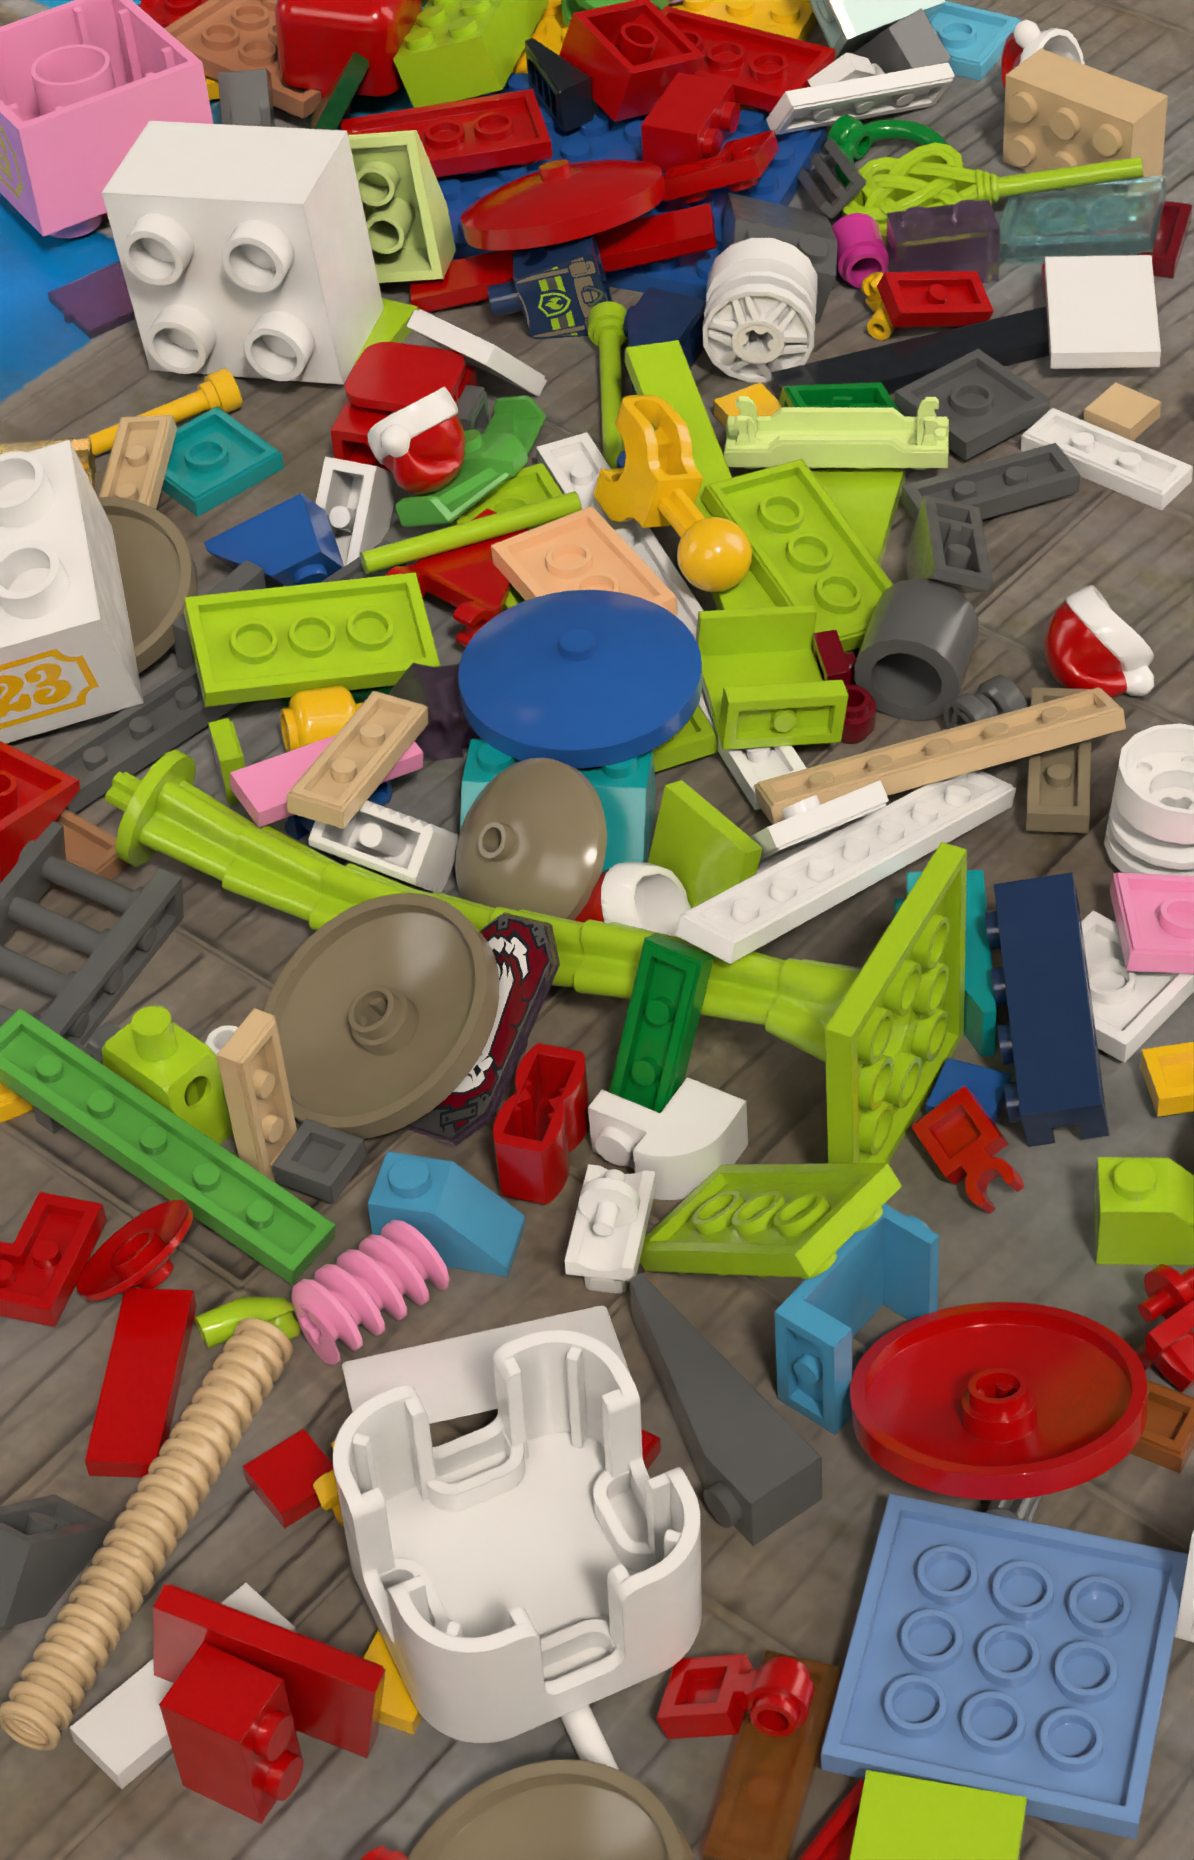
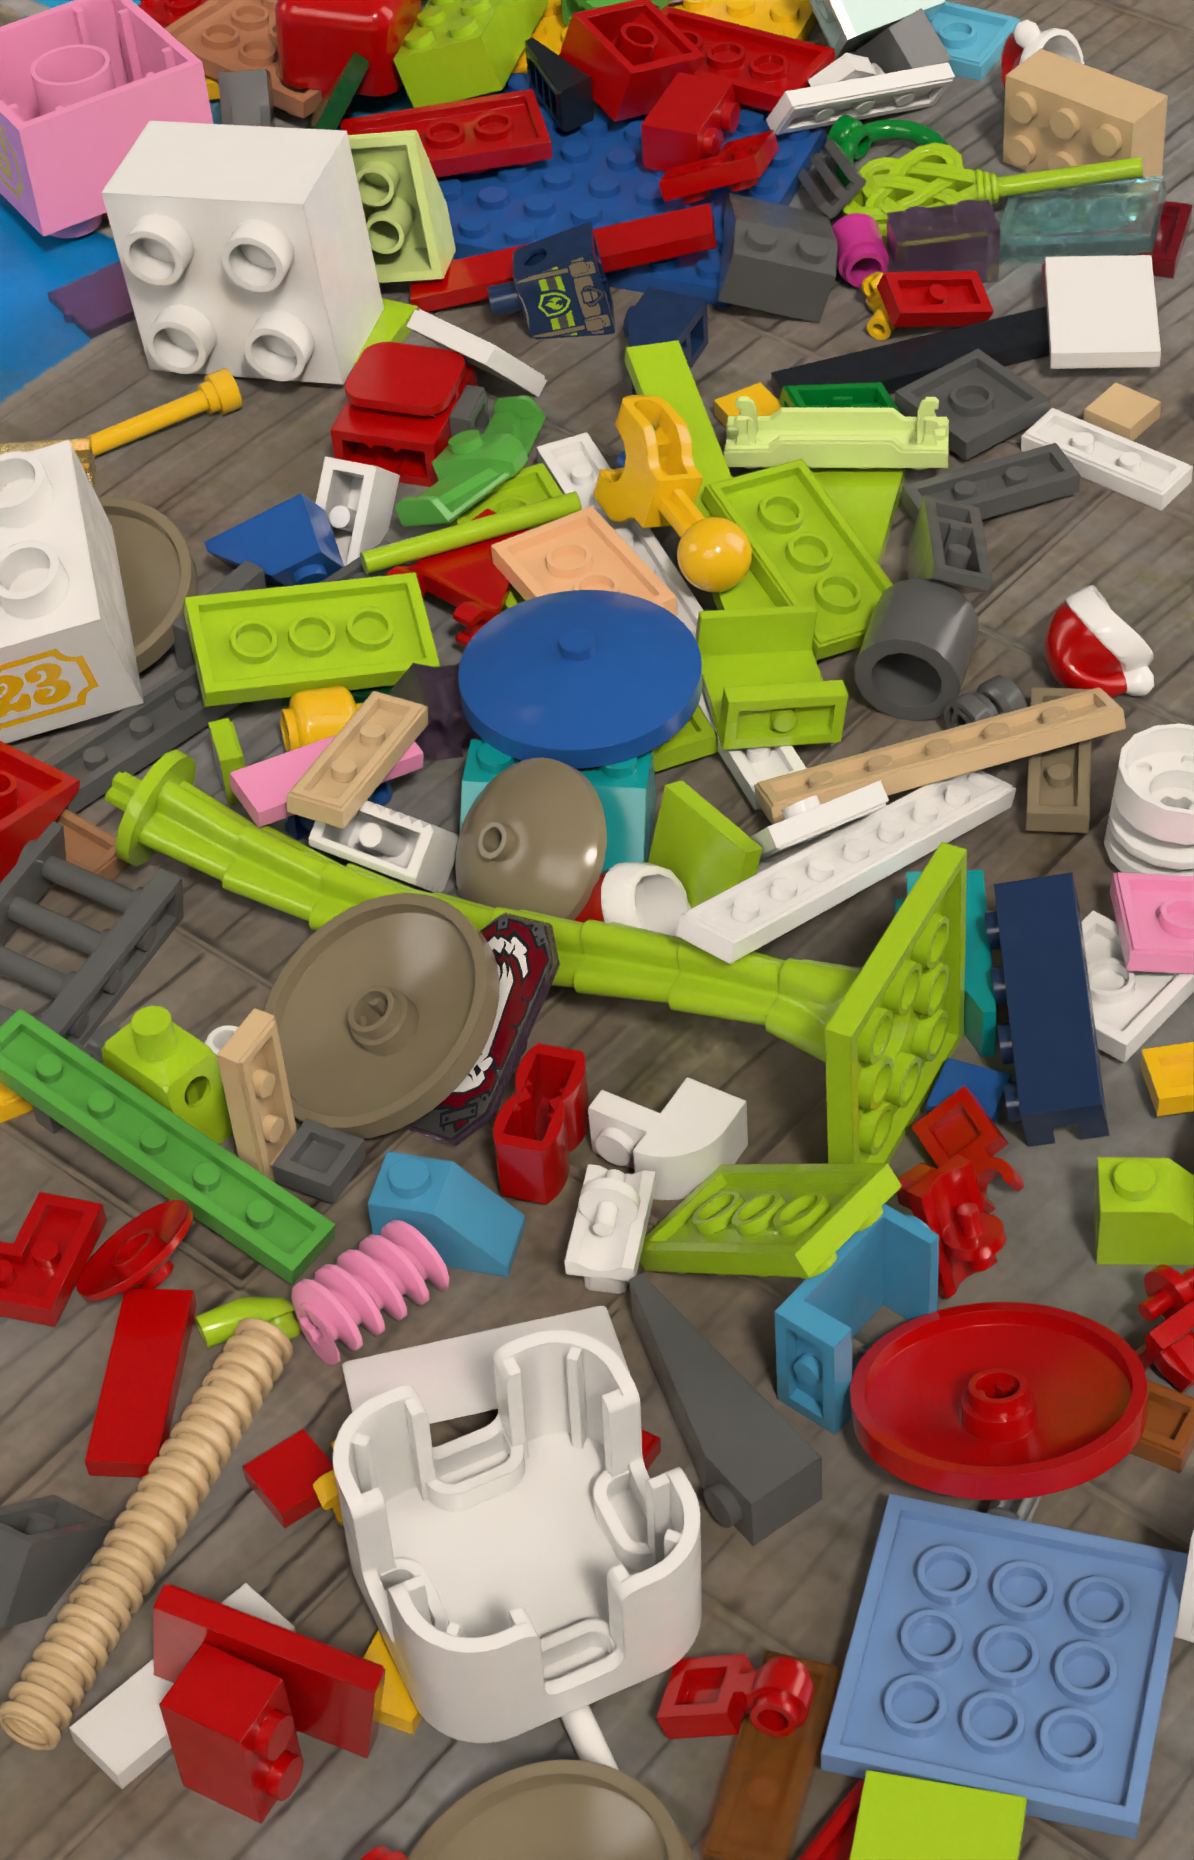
tan tile [99,415,177,509] -> none
teal tile [161,407,284,517] -> none
piece [367,387,466,495] -> none
red dish [460,159,666,251] -> none
lime piece [588,301,628,469] -> none
green tile [609,933,714,1113] -> none
white wheel [703,238,817,383] -> none
dark red plate [813,629,876,744] -> none
none -> red hips [896,1155,1006,1299]

